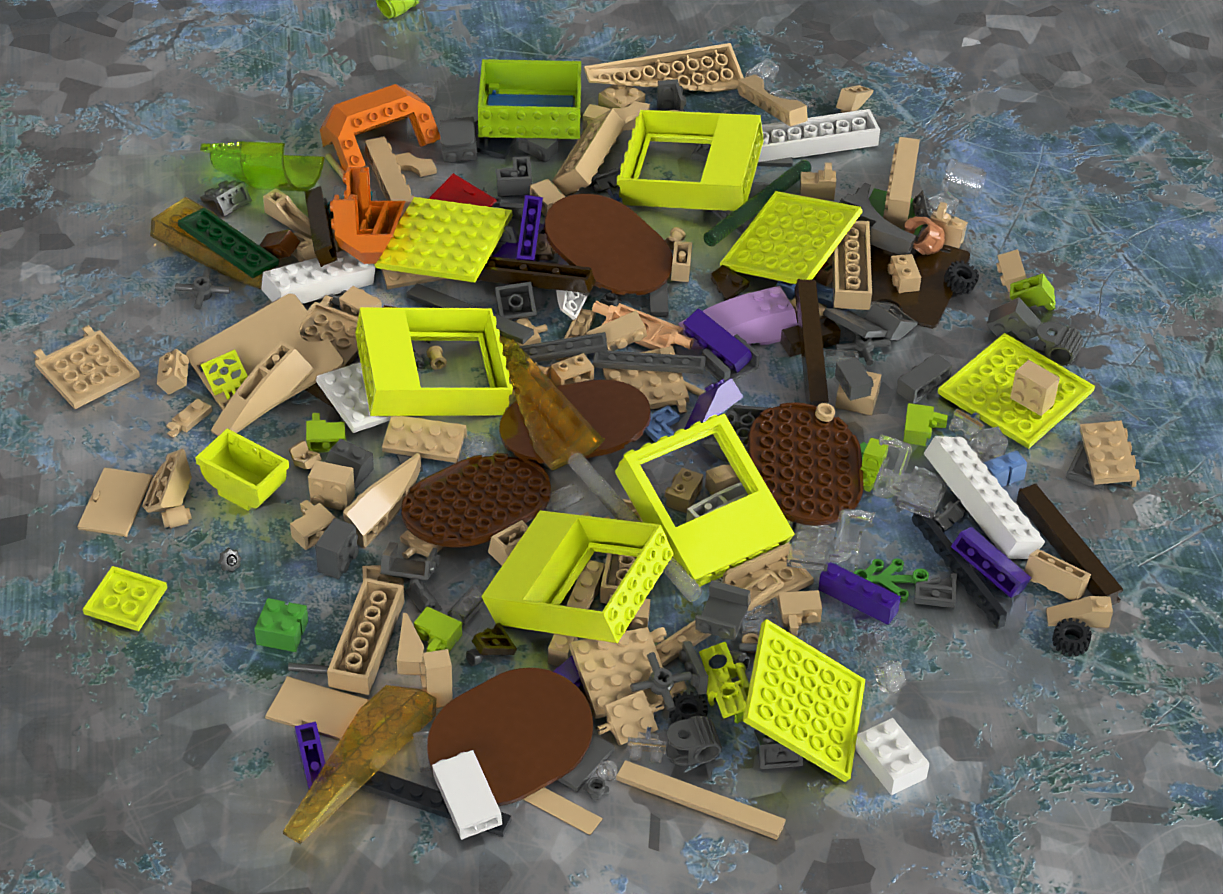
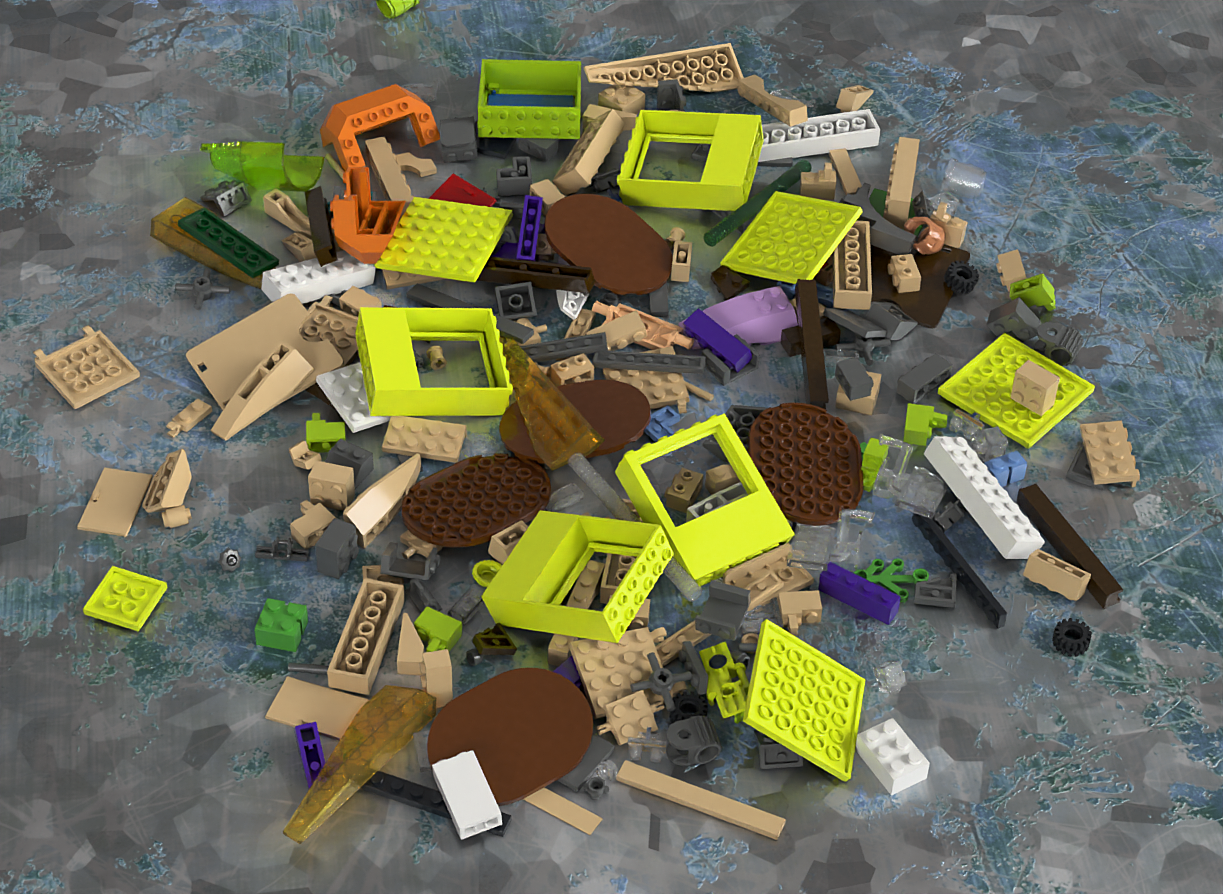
tan brick [157,349,189,395] -> none
neon yellow container [195,428,289,511] -> none
neon yellow piece [201,350,248,400] -> none
reddish brown brick [259,229,300,259] -> none
tan tile [613,101,650,126] -> none
slope [684,378,743,430] -> none
clear wing [745,58,780,94] -> none
tan tile [815,403,835,422] -> none
dark purple brick [951,527,1032,598] -> none
tan slope [1046,596,1113,628] -> none
none -> dark grey piece [255,537,309,562]
none -> neon yellow hat [472,560,502,587]
none -> tan tile [829,148,862,195]

